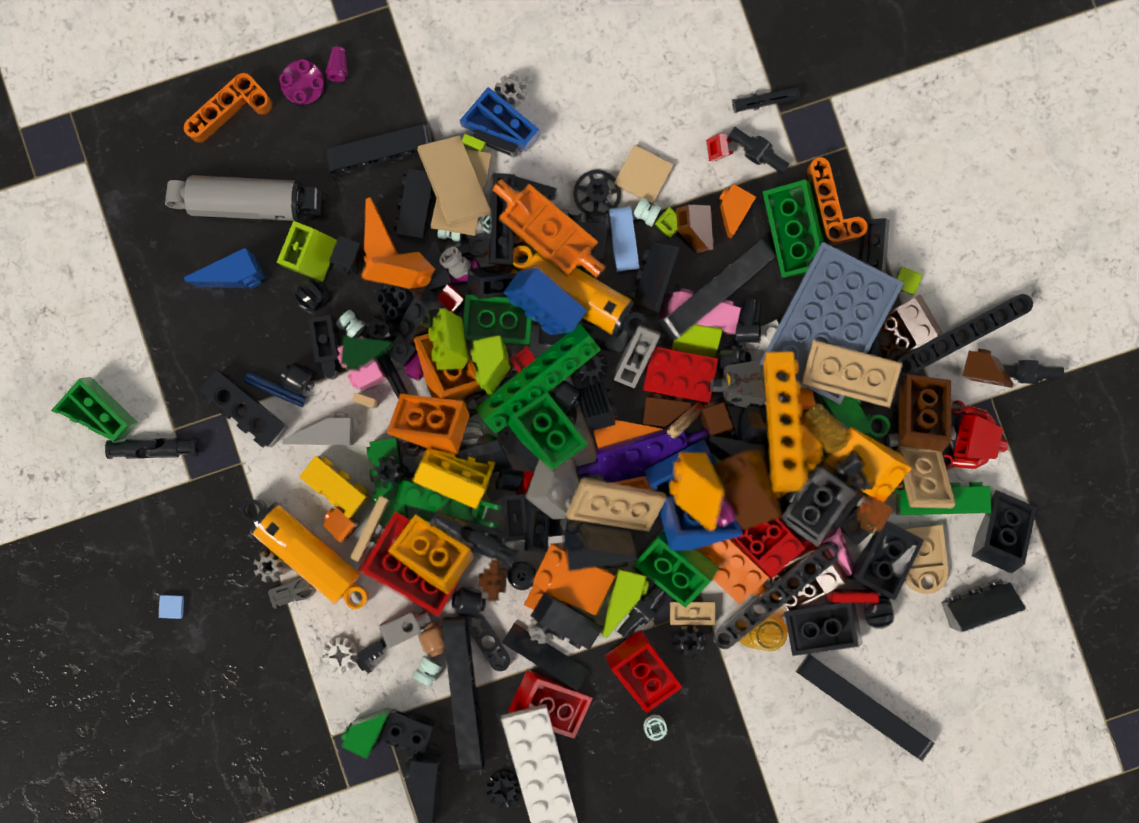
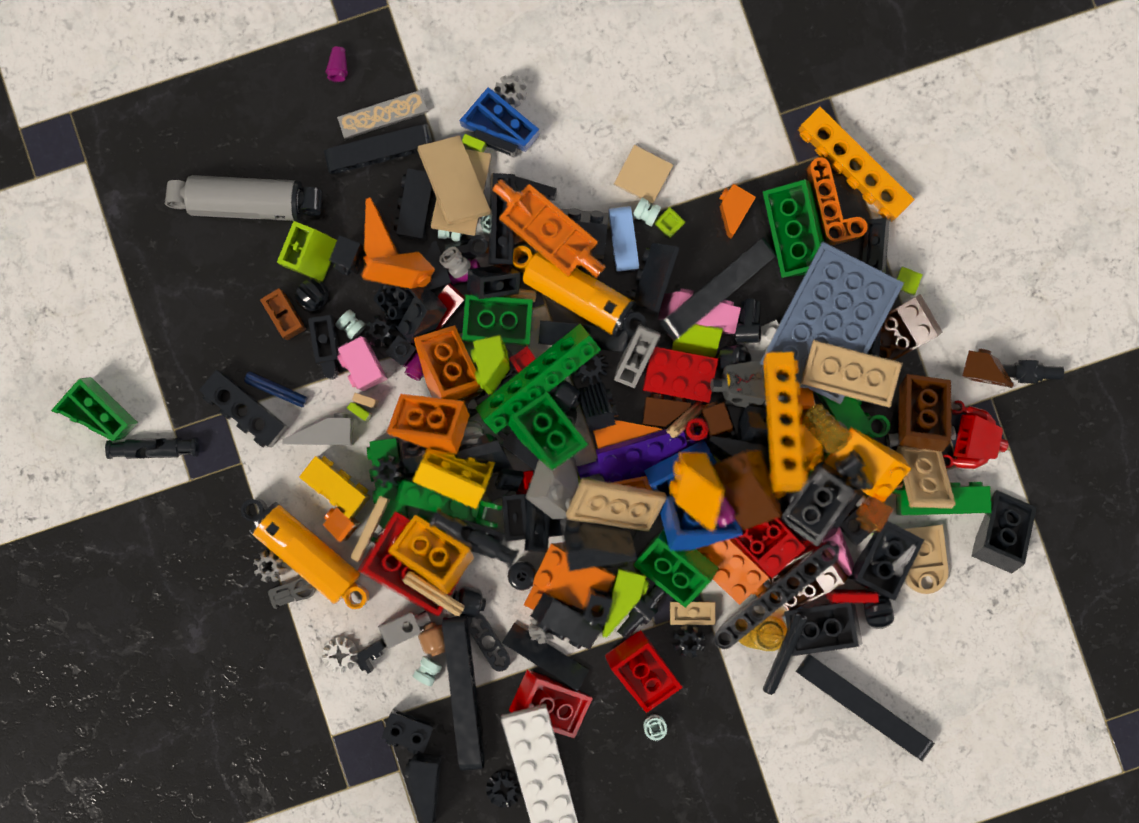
light blue tile [159,595,184,619] -> none
orange beam [184,73,272,142] -> none
blue slope [184,248,266,289] -> none
magenta dish [279,59,324,105] -> none
black head [281,363,316,395] -> none
dark green slope [340,336,392,371] -> none
green slope [341,708,392,759] -> none
black axle [377,353,409,399] -> none
lime slope [429,309,468,370] -> none
reddish brown piece [479,560,507,601] -> none
blue brick [504,267,587,335] -> none
black wheel [573,170,621,215] -> none
reddish brown slope [676,205,714,253] -> none
red tile [706,134,733,161] -> none
black pin [727,126,790,174] -> none
black pin [732,86,800,113] -> none
black beam [894,294,1033,378] -> none
black slope [941,579,1027,632] -> none
none -> dark orange brick [260,288,306,340]
none -> tile [337,90,428,139]
none -> lime tile [347,402,372,422]
none -> tan axle [403,572,464,616]
none -> black brick [583,587,613,626]
none -> red cone [686,418,708,441]
none -> black axle [763,612,807,695]
none -> light orange brick [798,107,915,222]

